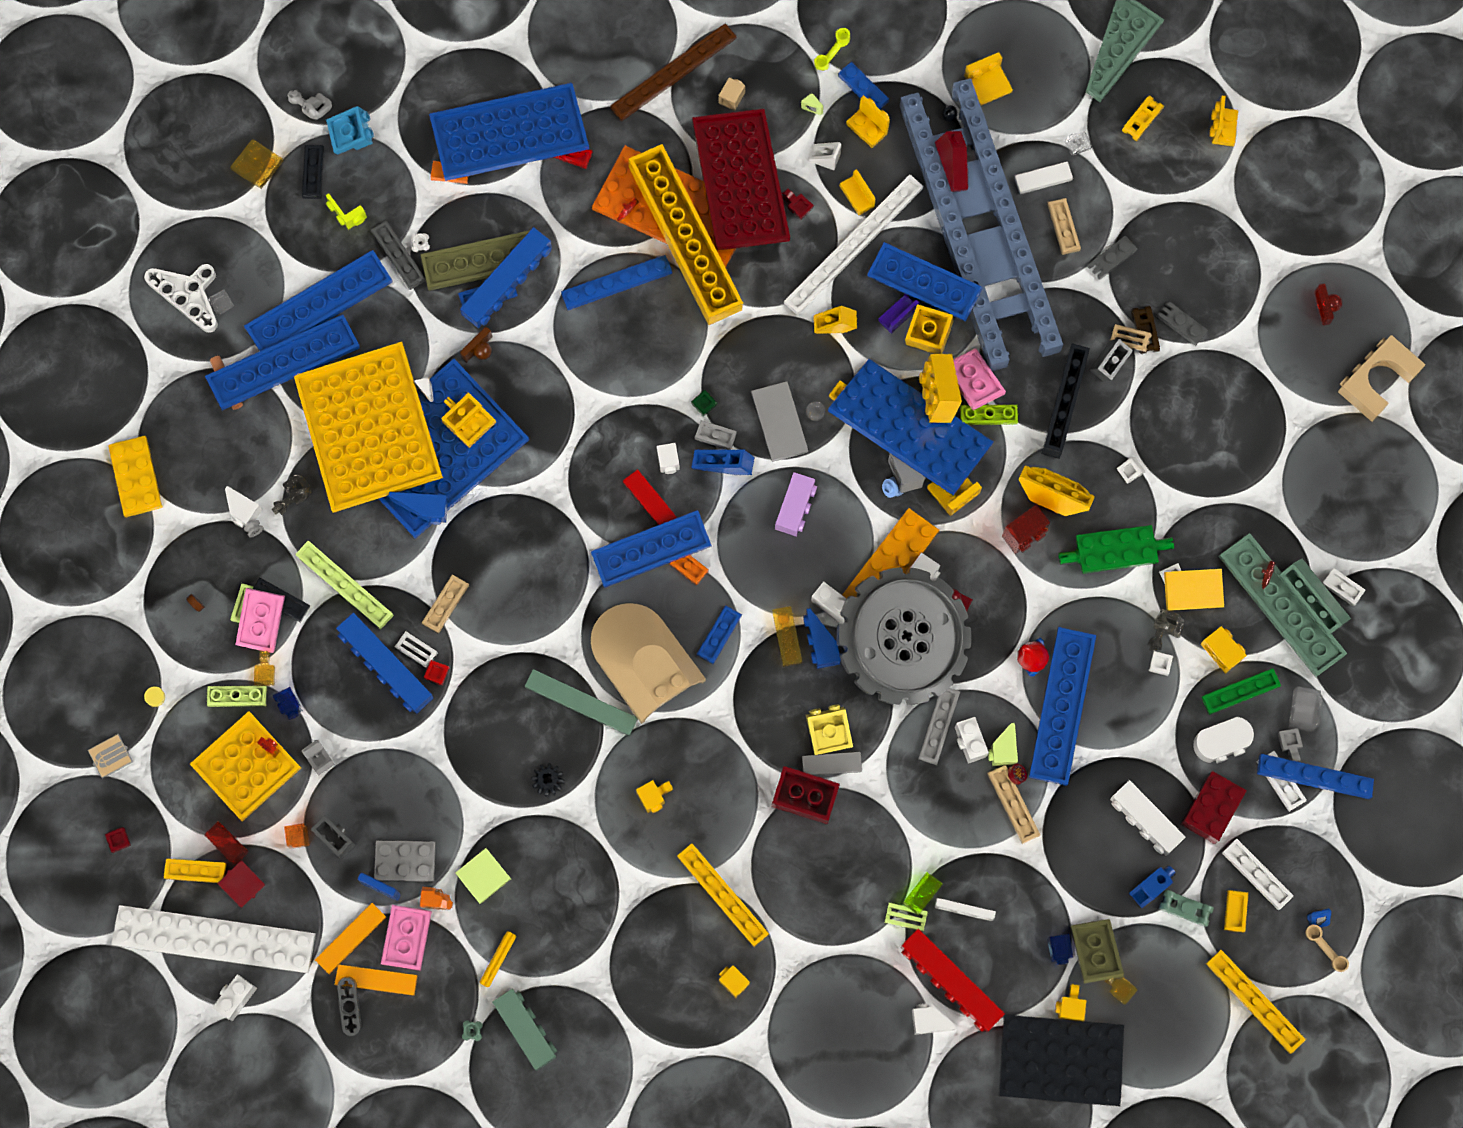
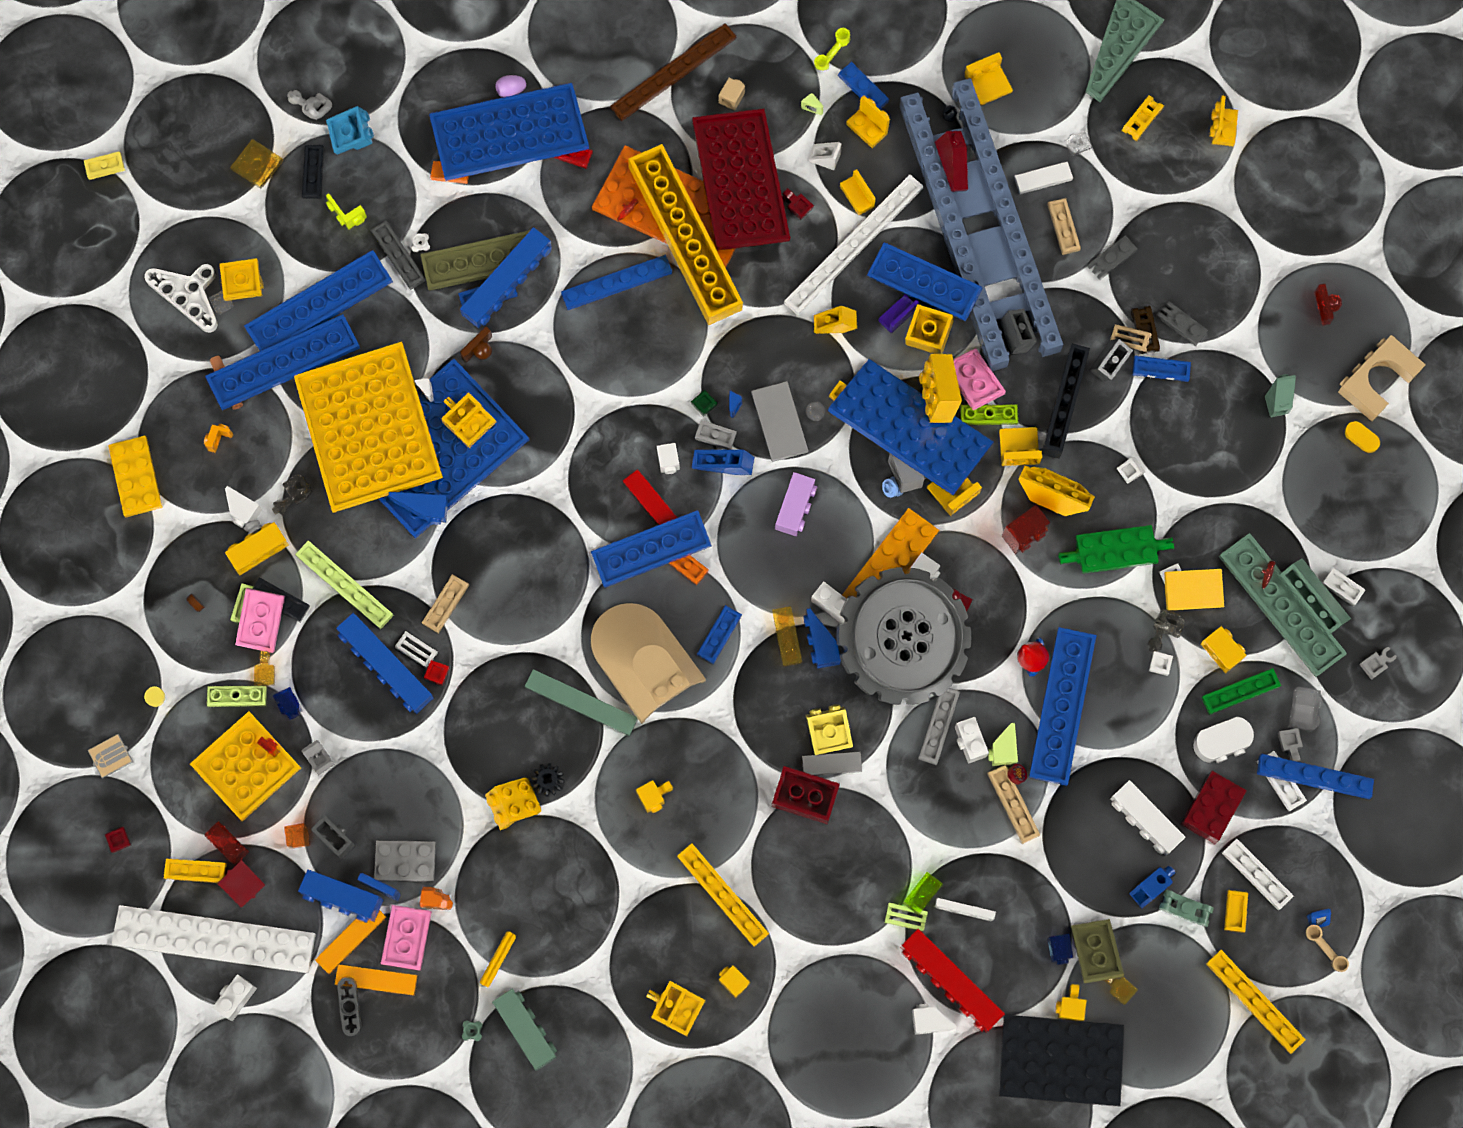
yellowish green tile [455,848,511,904] -> none
none -> light yellow plate [84,151,125,180]
none -> light orange bracket [204,424,233,453]
none -> yellow bracket [220,258,264,301]
none -> yellow brick [225,522,289,575]
none -> blue brick [298,869,383,923]
none -> yellow bracket [485,777,541,830]
none -> lavender animal [496,75,526,97]
none -> yellow plate [646,981,705,1037]
none -> blue slope [729,391,742,418]
none -> dark grey brick [999,309,1037,355]
none -> yellow bracket [999,427,1042,466]
none -> blue plate [1132,356,1191,382]
none -> sand green slope [1265,374,1296,417]
none -> yellow tile [1345,421,1380,453]
none -> light grey plate [1359,647,1397,680]

